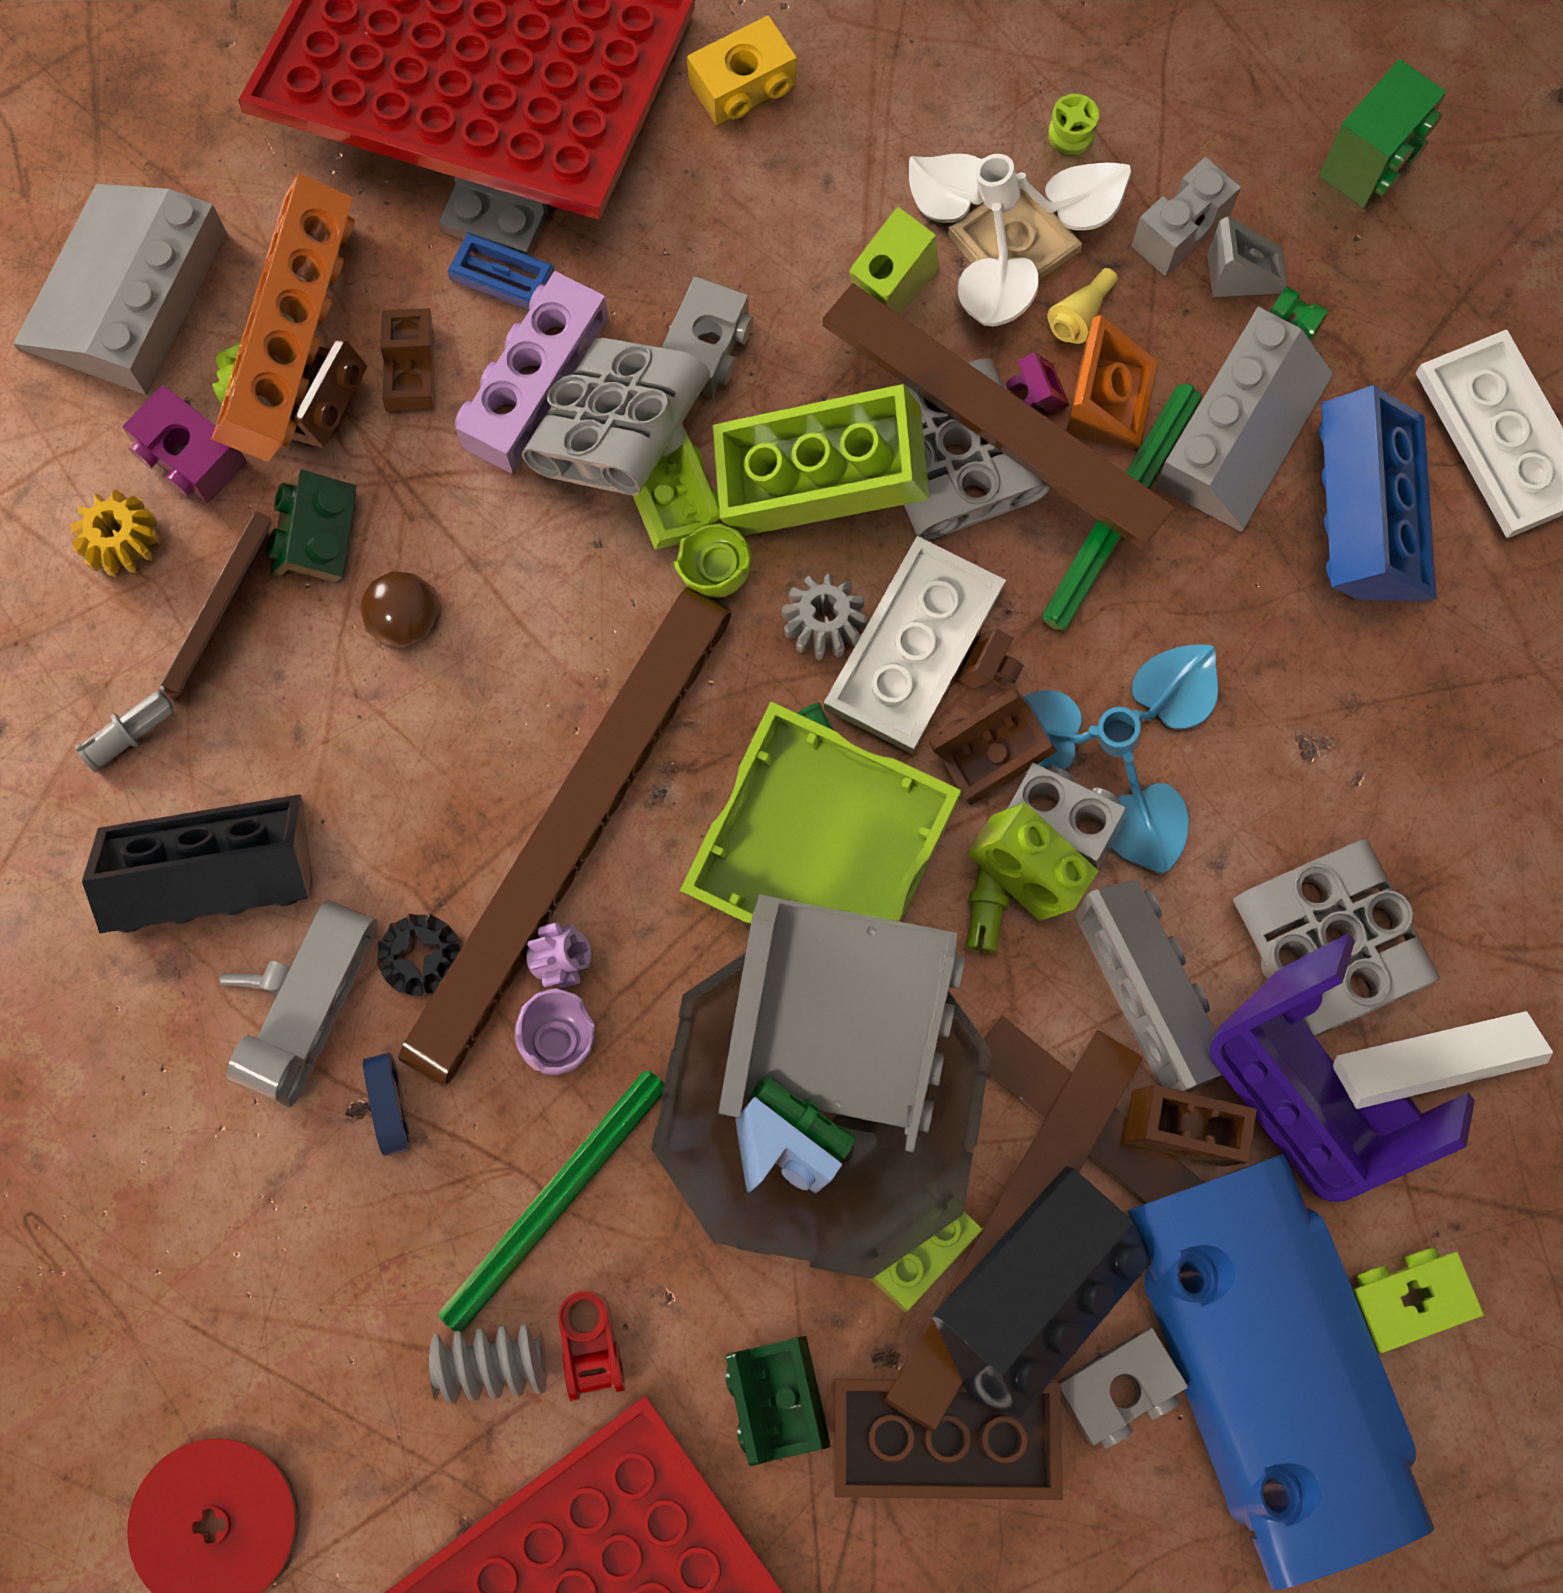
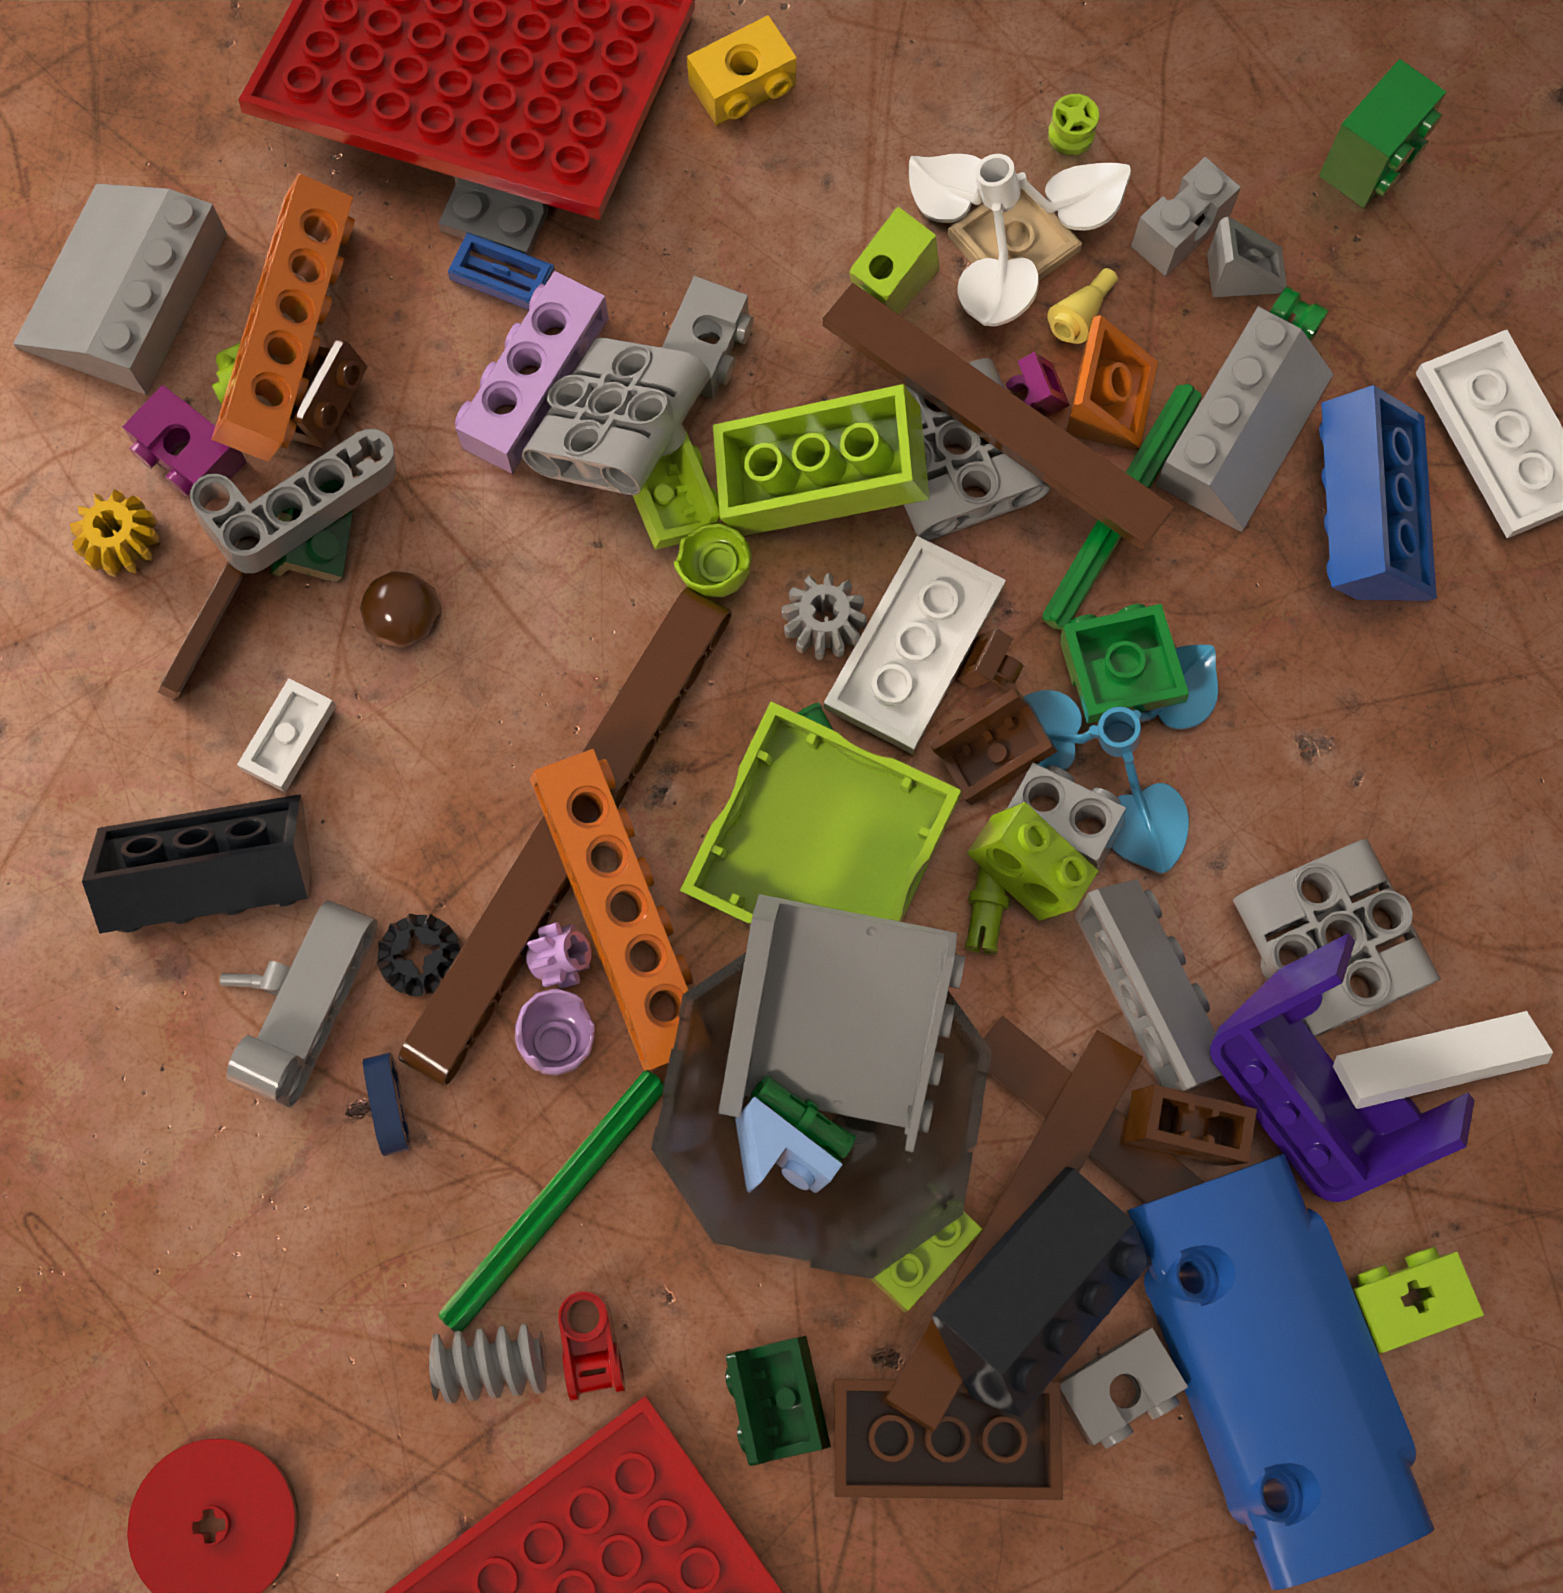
light grey axle [75,691,174,773] -> none
reddish brown slope [380,308,434,411] -> none
none -> light grey beam [190,429,396,573]
none -> white plate [237,678,336,793]
none -> orange brick [529,749,712,1071]
none -> green plate [1060,604,1189,724]

